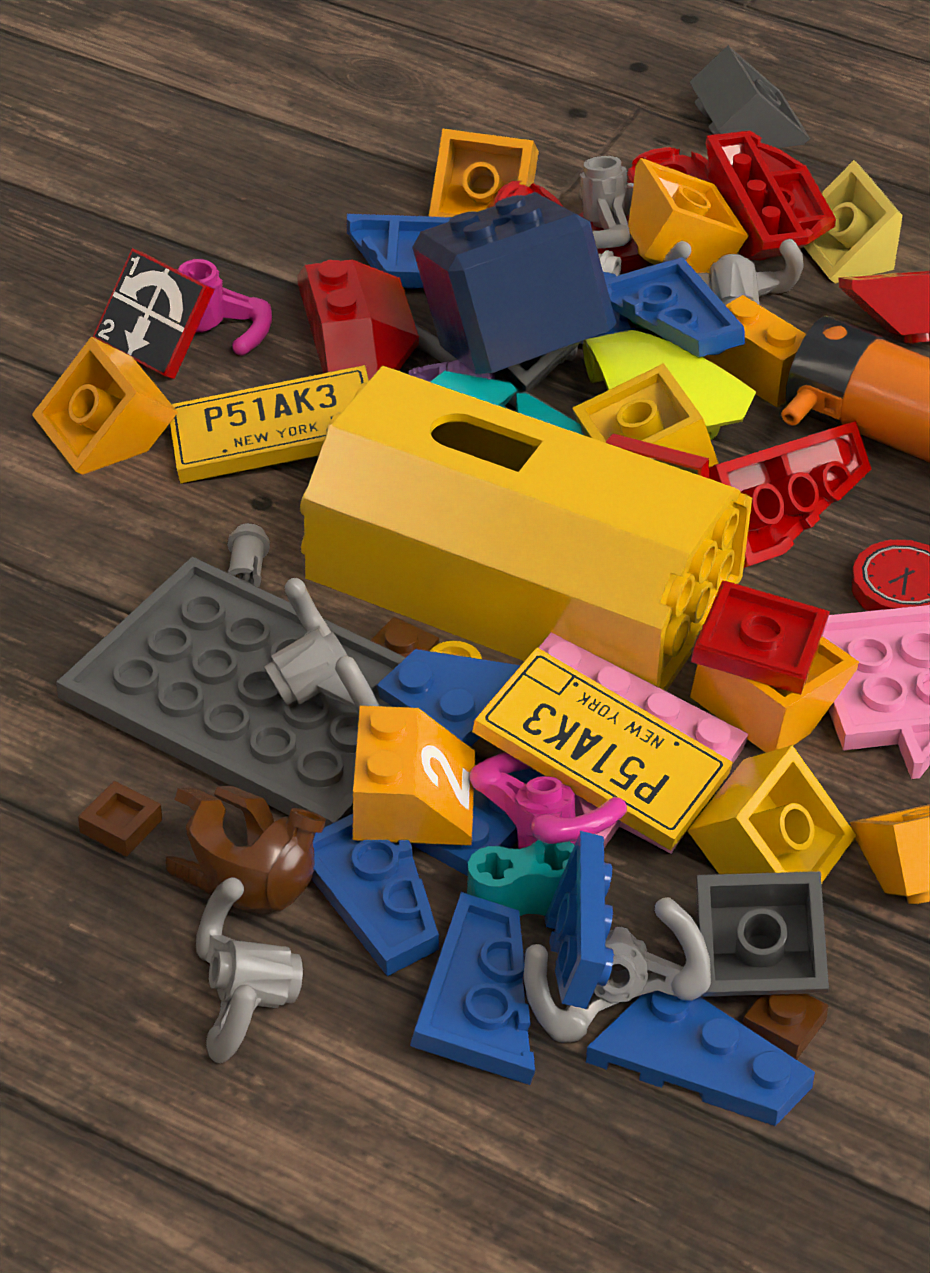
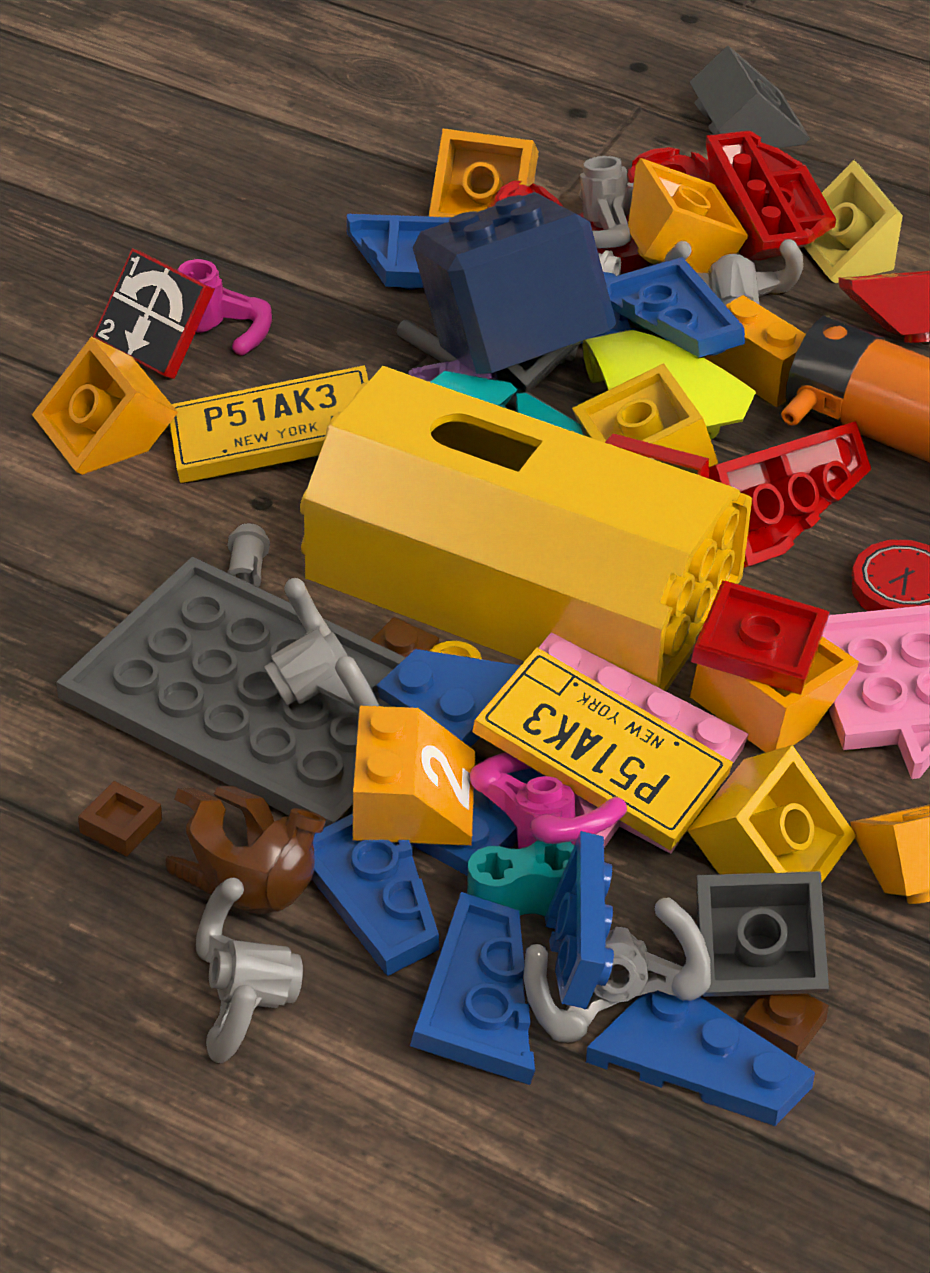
red wedge [297,260,419,381] -> none

